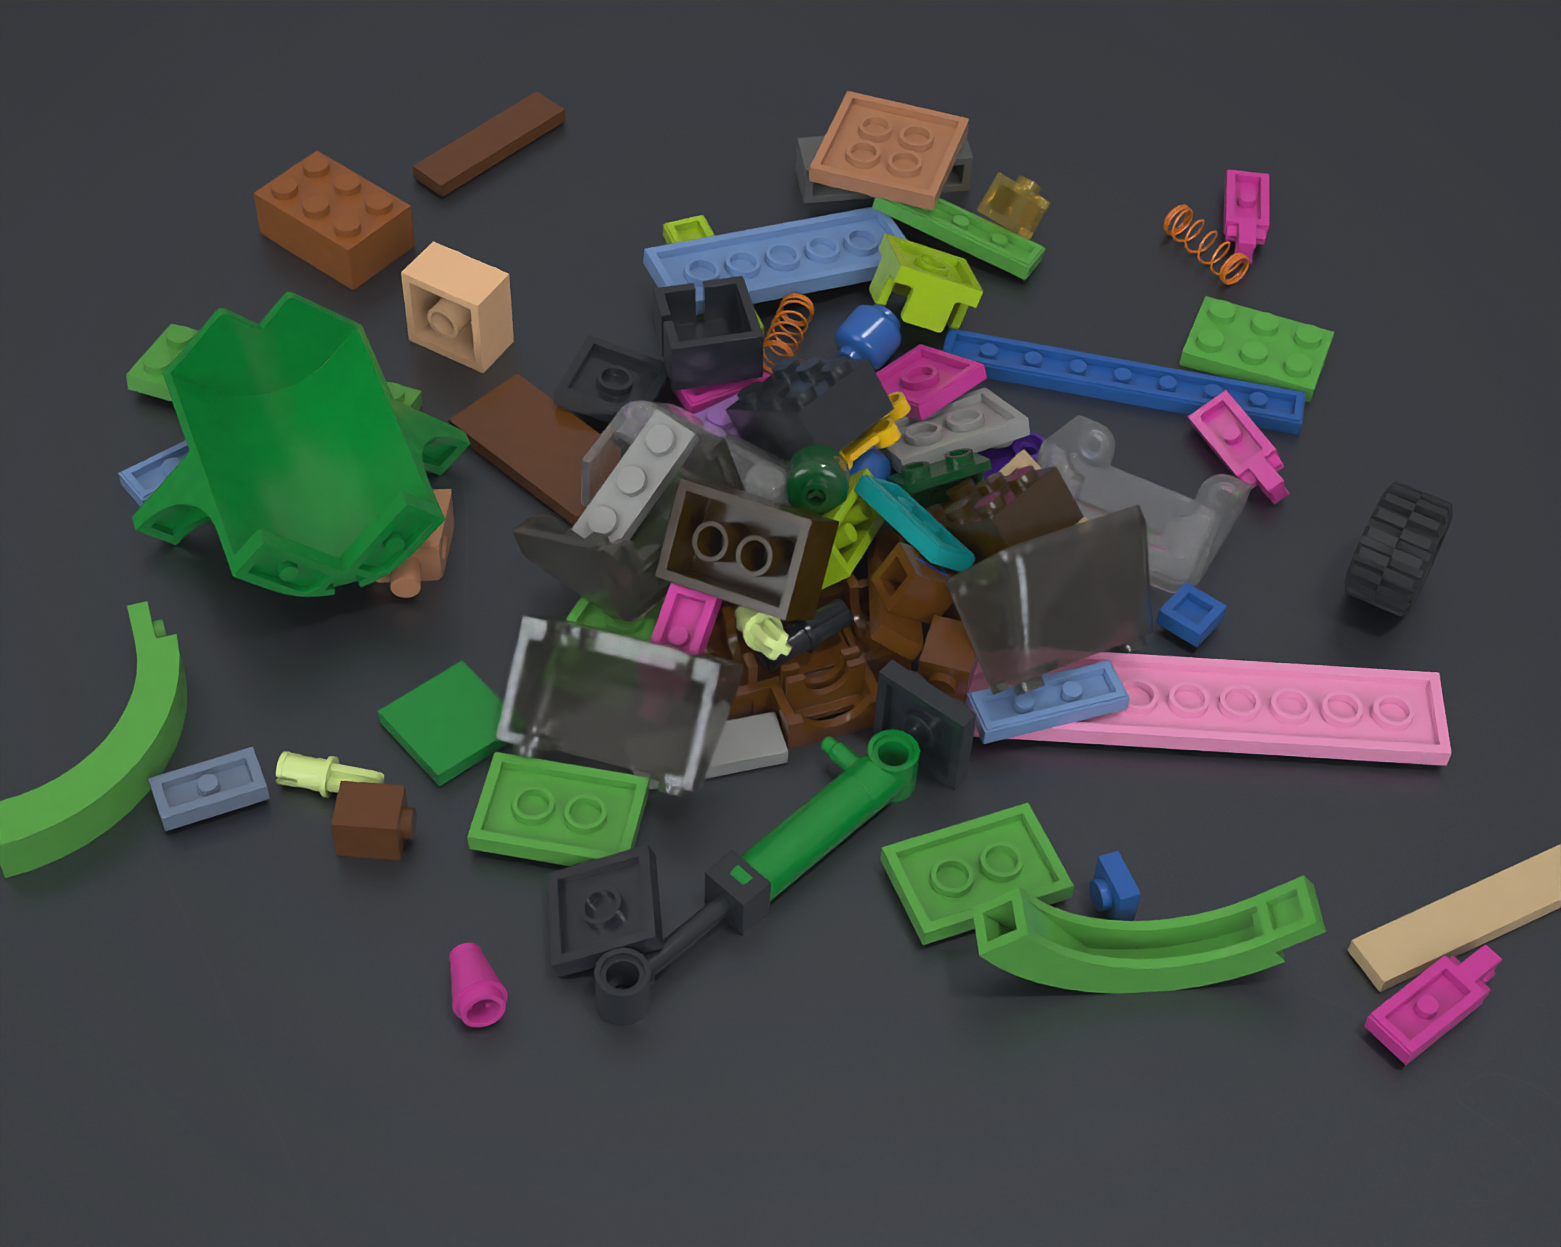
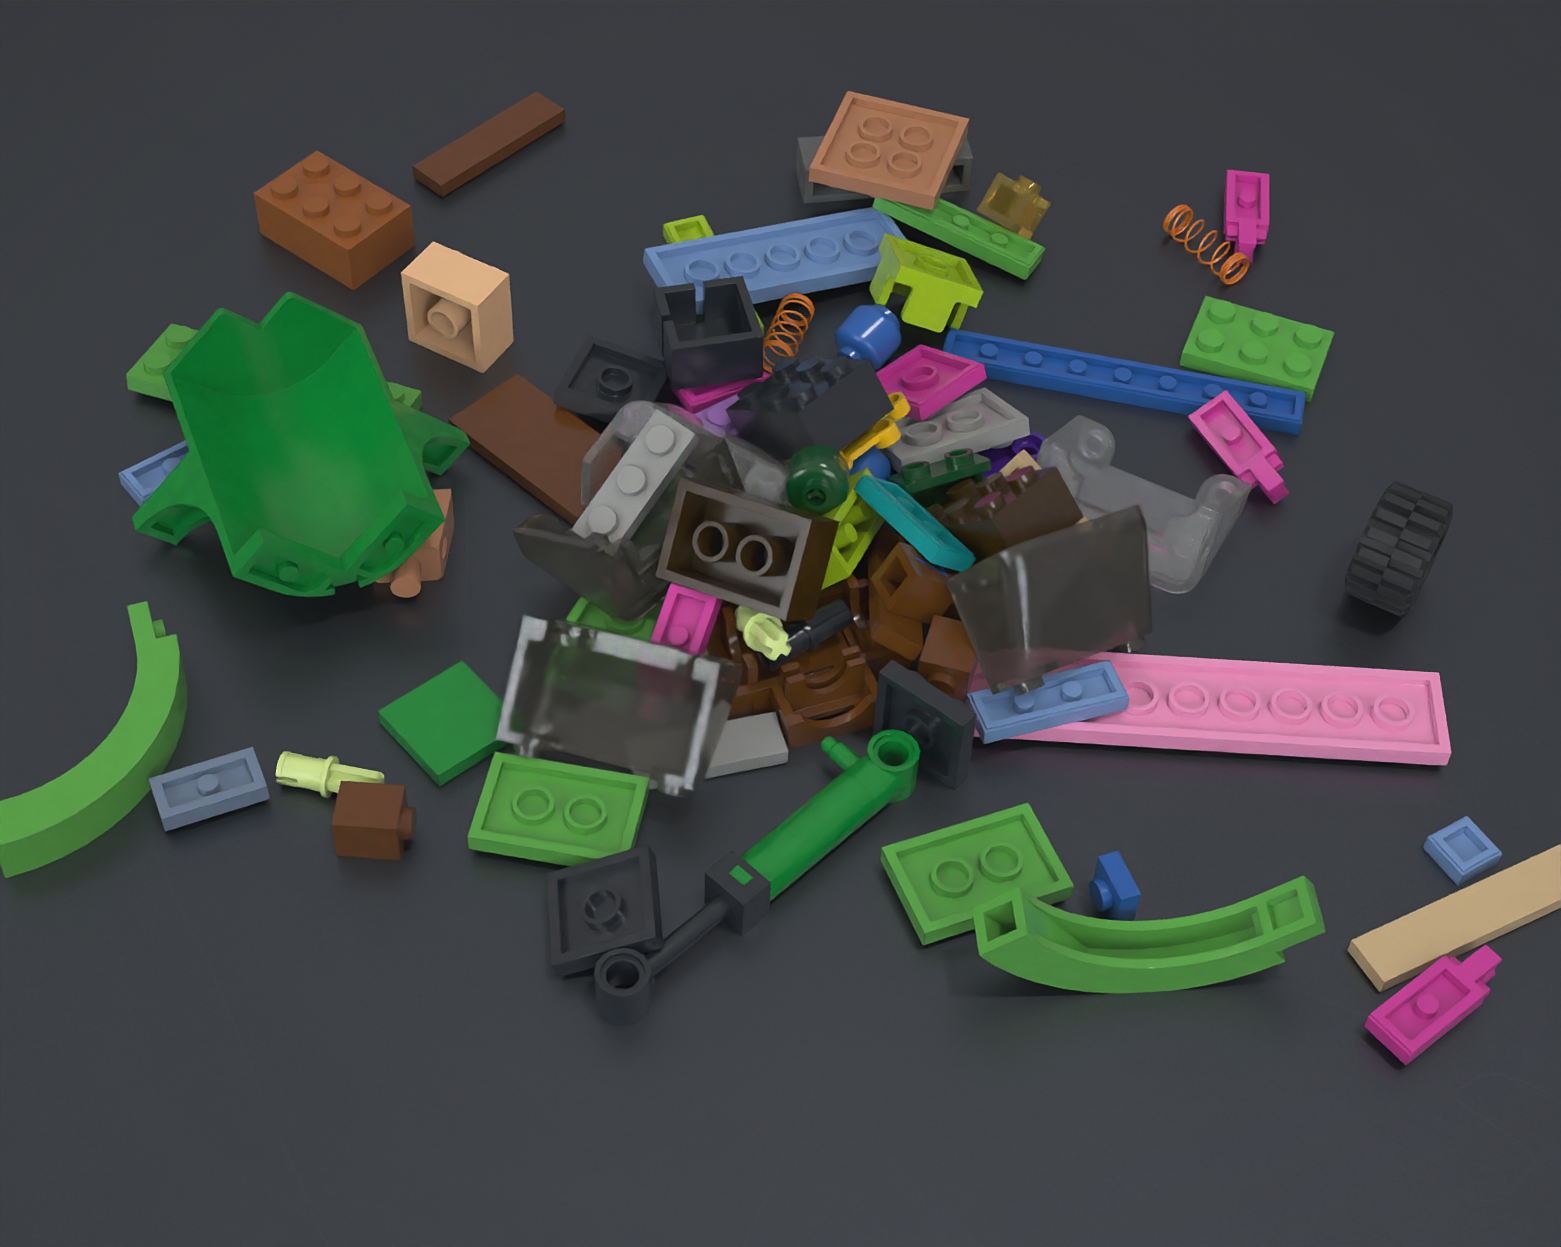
dark pink cone [449,943,508,1027] -> none
blue plate [1156,582,1227,647] -> none
none -> medium blue tile [1423,816,1502,885]

